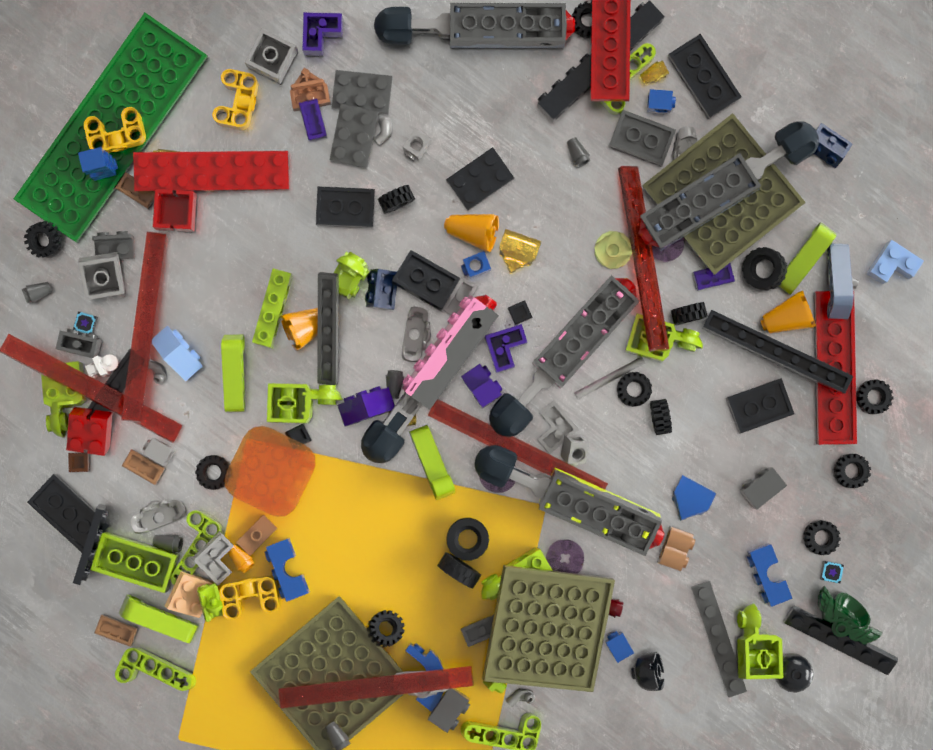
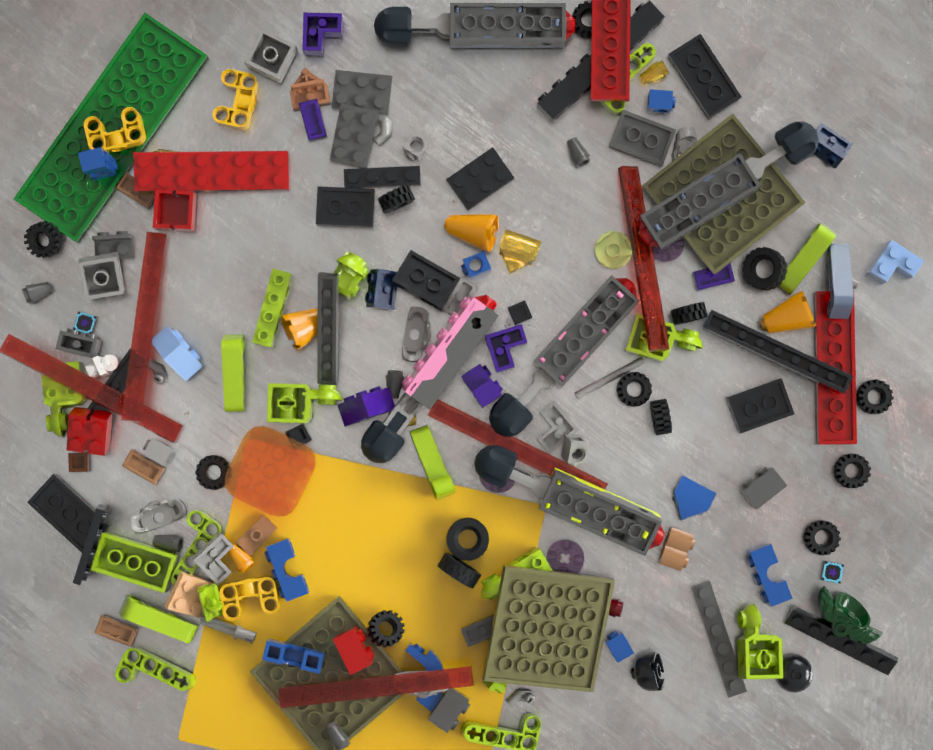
none -> light grey axle [199,615,257,644]
none -> blue arch [262,639,326,674]
none -> red piece [333,626,375,675]
none -> black plate [344,166,421,188]

